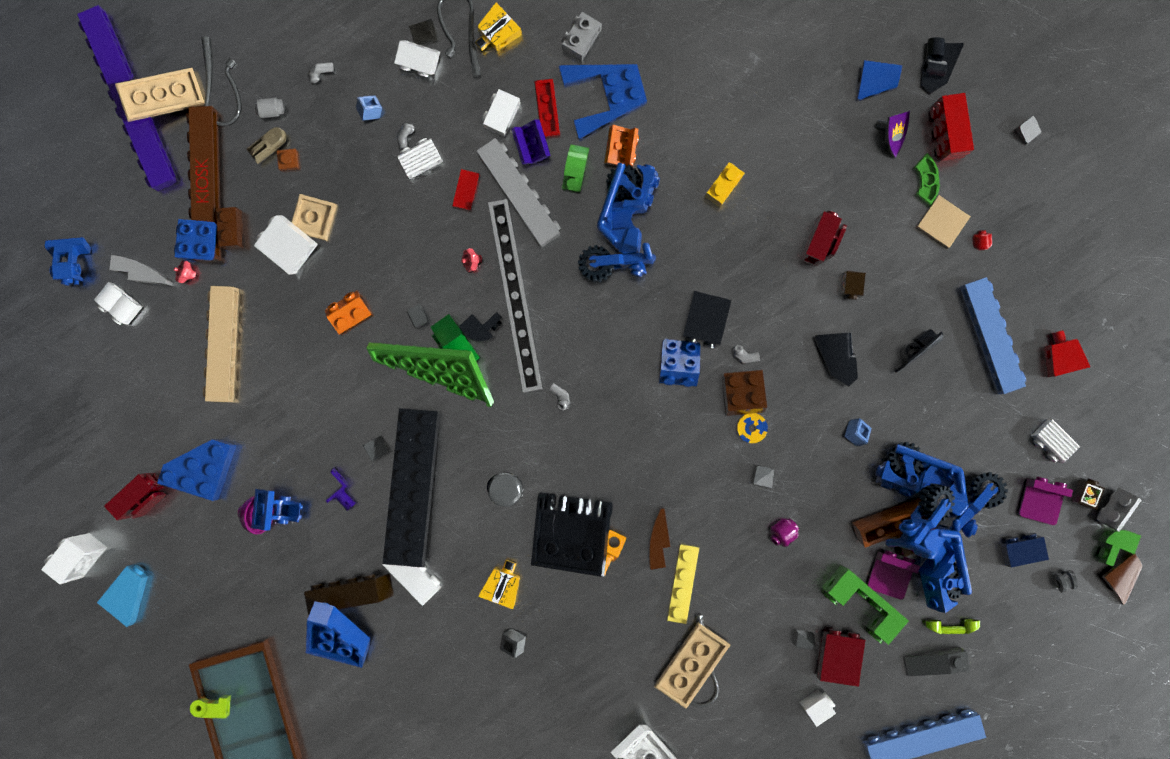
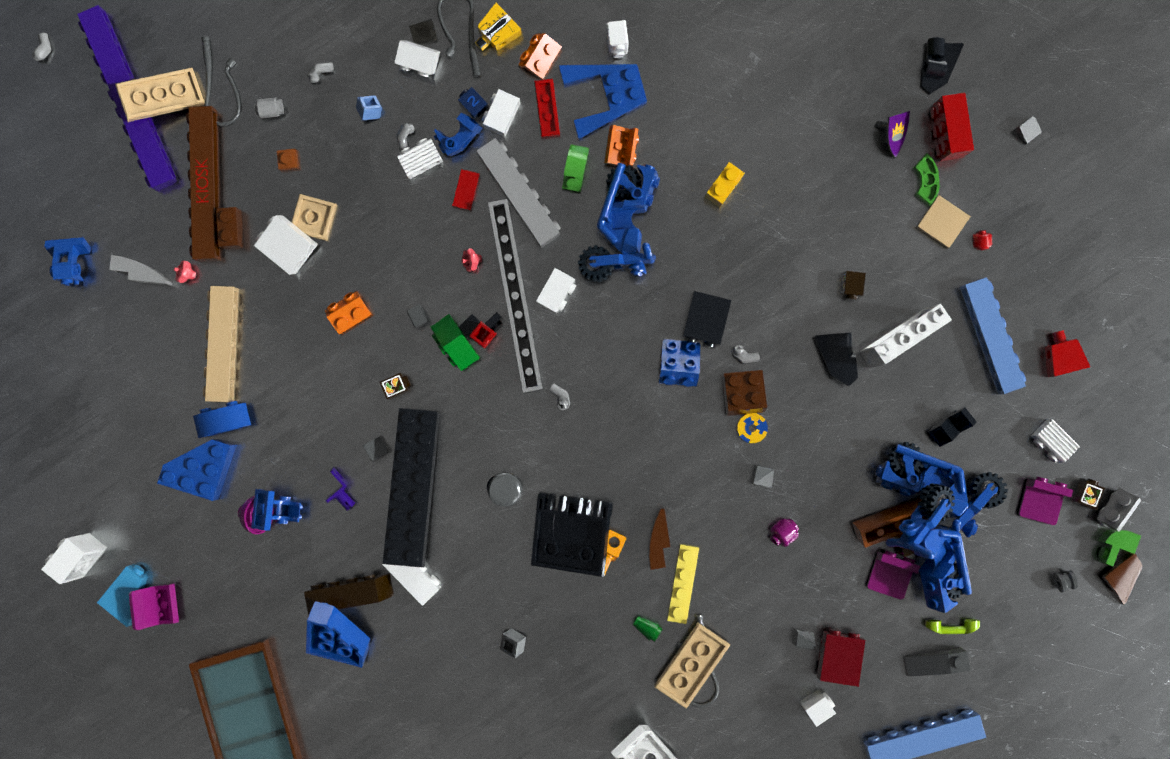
white brick [94,282,142,325] -> none
dark red brick [104,473,166,520] -> none
blue bracket [174,219,217,261] -> none
lime leg [190,695,231,718] -> none
dark tan arm [246,127,287,164] -> none
bright green wing [366,343,494,407] -> none
yellow torso [478,560,520,609] -> none
dark purple bracket [511,119,551,164] -> none
light grey brick [561,12,602,61] -> none
dark red brick [800,210,847,266] -> none
bright green plate [822,565,909,645] -> none
medium blue slope [845,418,872,446] -> none
blue slope [857,60,902,100] -> none
black panel [895,329,944,373] -> none
dark blue brick [1000,533,1049,568] -> none
none -> light grey arm [32,33,51,61]
none -> magenta bracket [129,584,179,630]
none -> blue brick [193,401,251,438]
none -> dark brown brick [379,373,411,400]
none -> blue tile [434,113,484,156]
none -> dark blue brick [458,87,489,121]
none -> red brick [469,321,497,349]
none -> bracket [518,33,562,79]
none -> white brick [536,268,577,314]
none -> white brick [606,20,629,58]
none -> green cone [633,616,663,642]
none -> white window [859,304,952,368]
none -> black brick [928,407,977,447]

